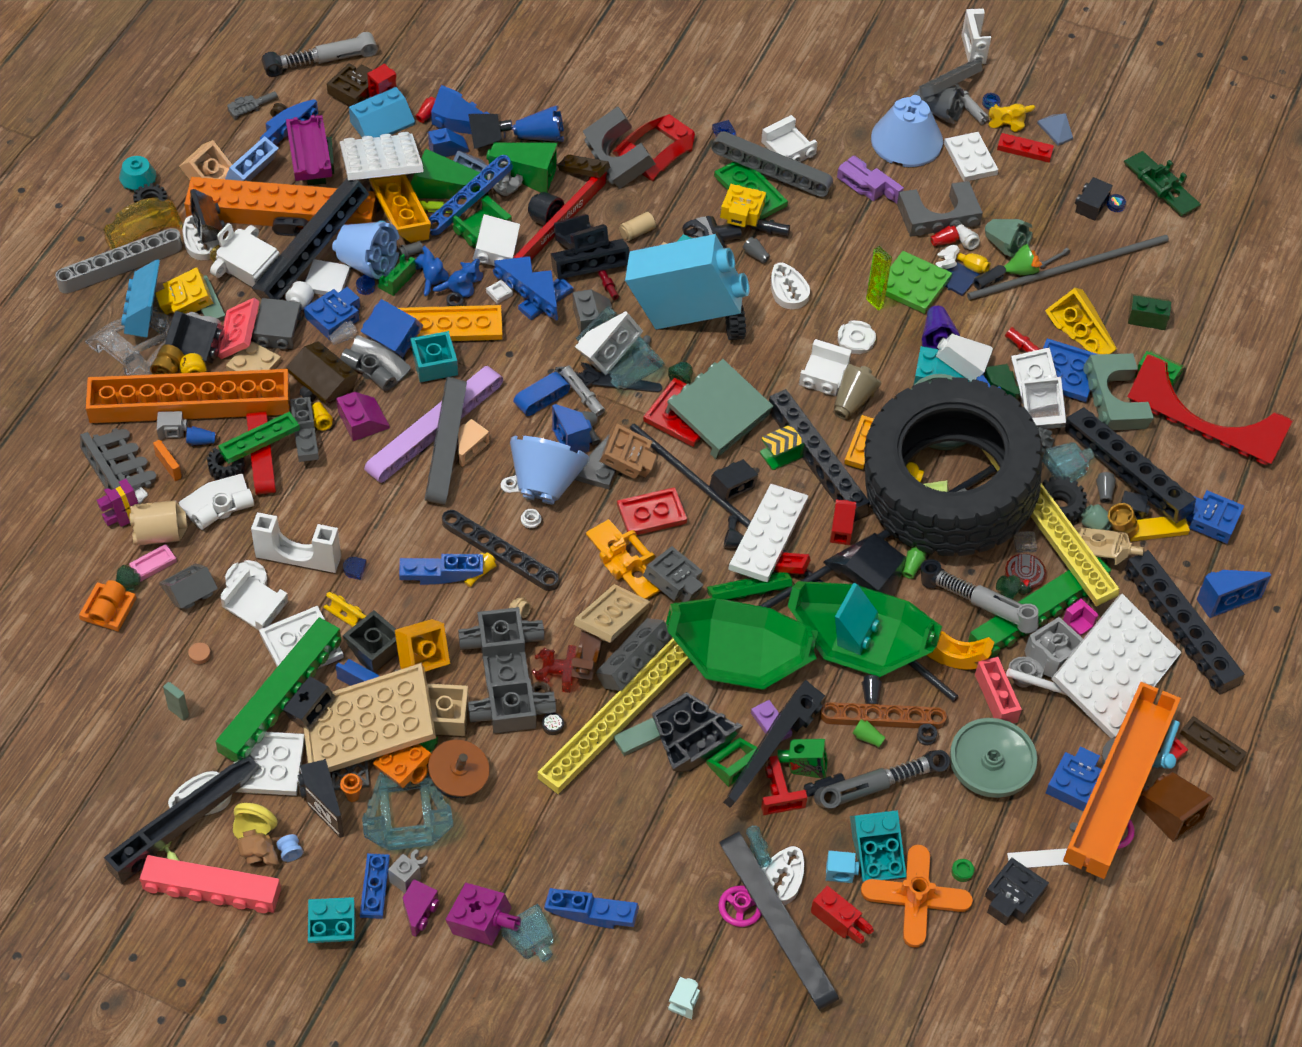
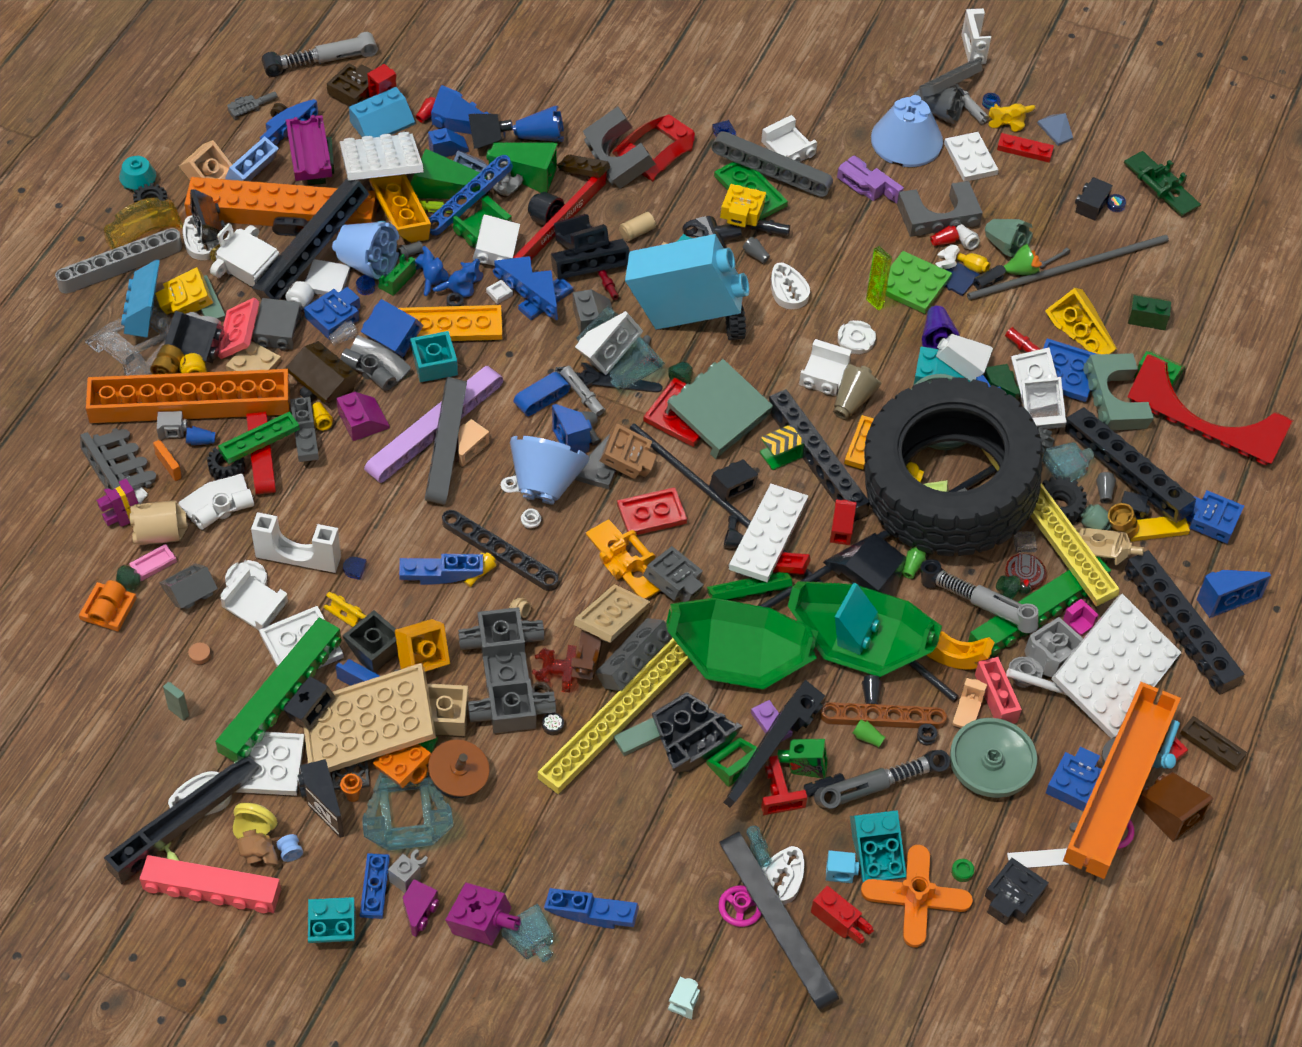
none -> light nougat bracket [952,678,987,728]

